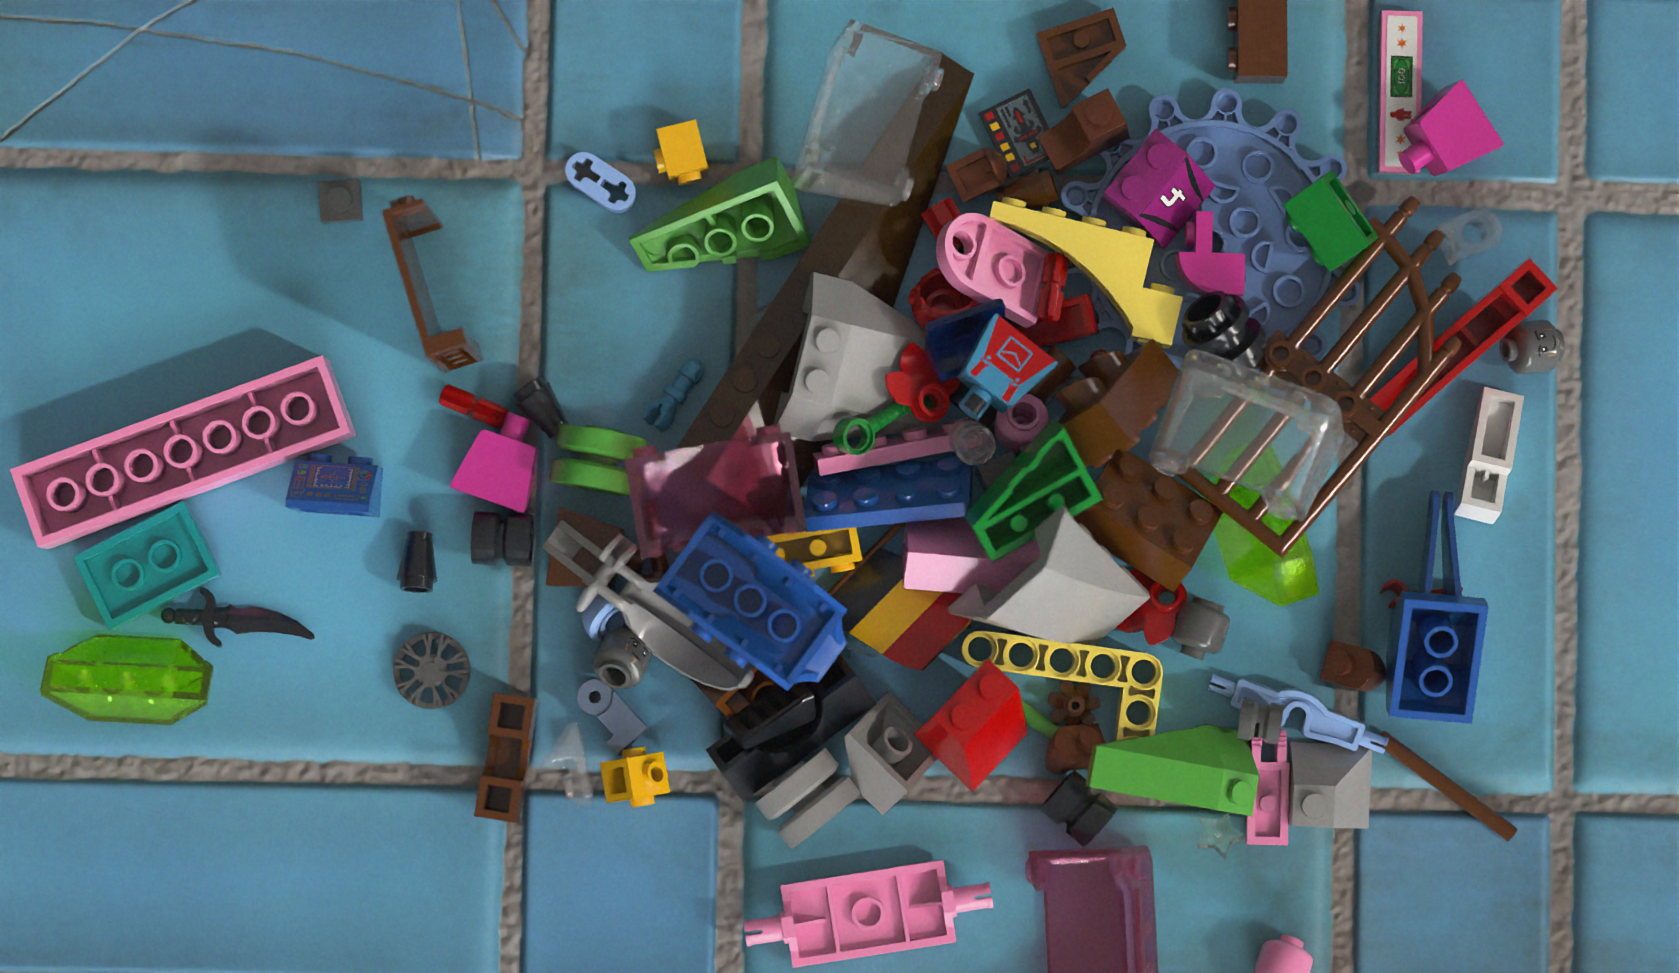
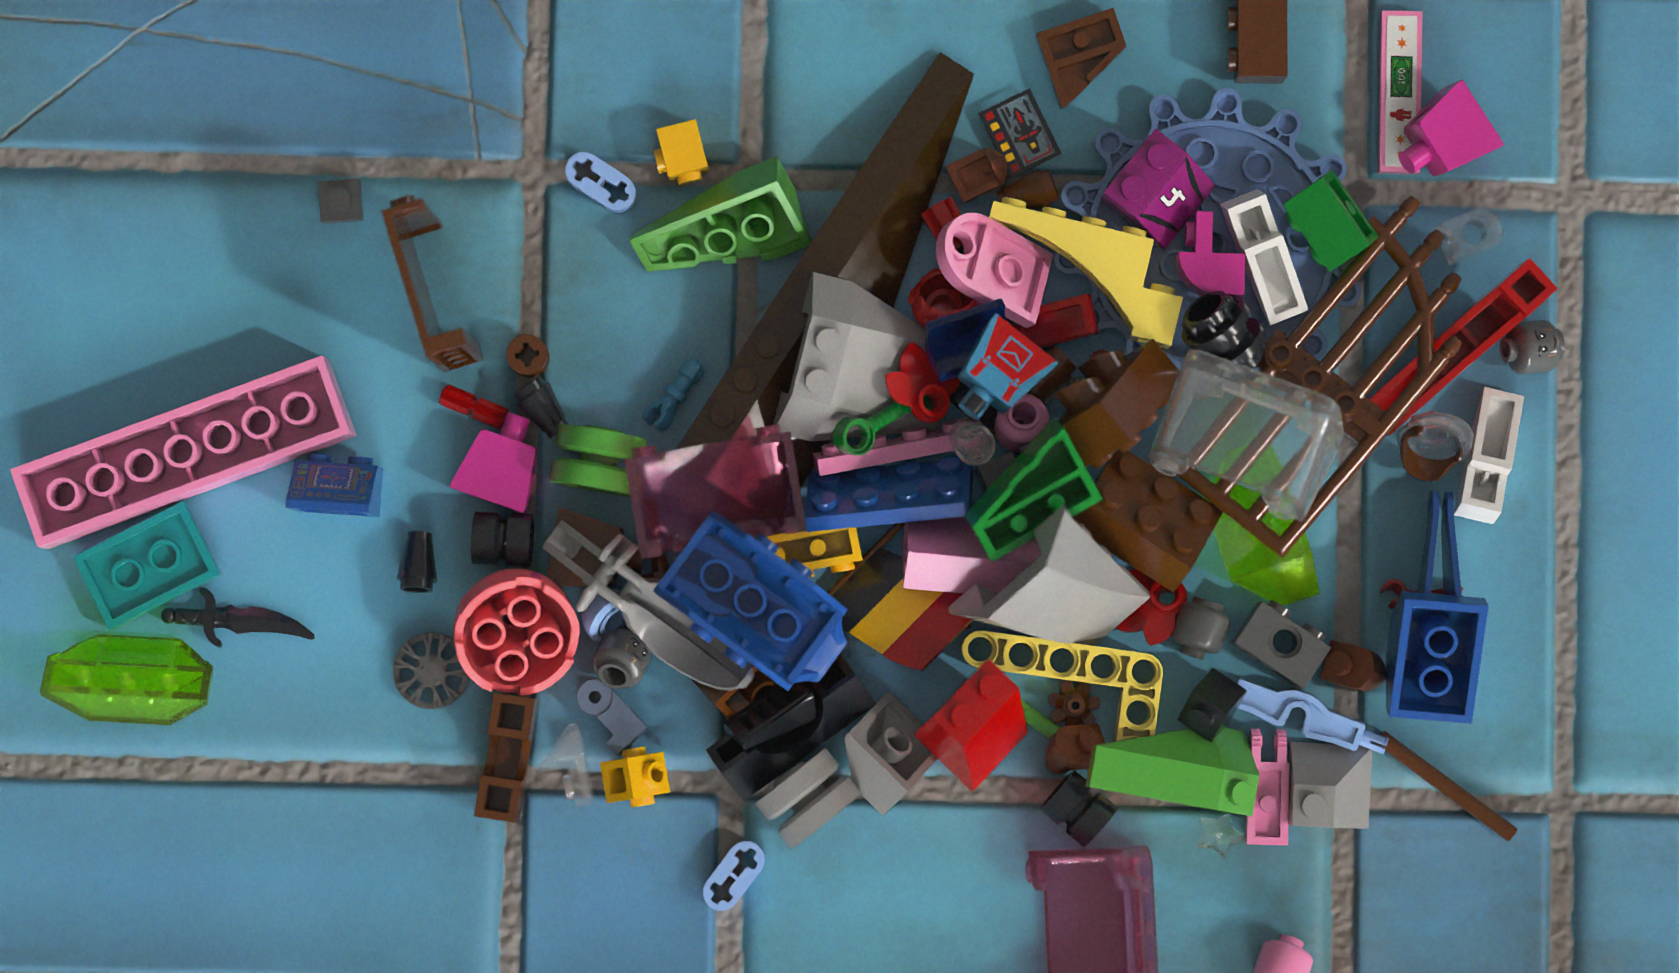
bright pink plate [743,859,993,968] -> none
clear windscreen [791,19,944,207] -> none
red piece [1036,253,1069,323] -> none
copper arch [1038,88,1130,175] -> none
dark grey wheel [1237,698,1284,745] -> none
none -> coral cylinder [453,568,580,696]
none -> reddish brown wheel [506,334,550,378]
none -> light blue beam [703,840,765,911]
none -> black brick [1177,668,1247,743]
none -> white slope [1220,189,1308,325]
none -> dark grey brick [1231,600,1331,689]
none -> clear piece [1397,409,1474,481]

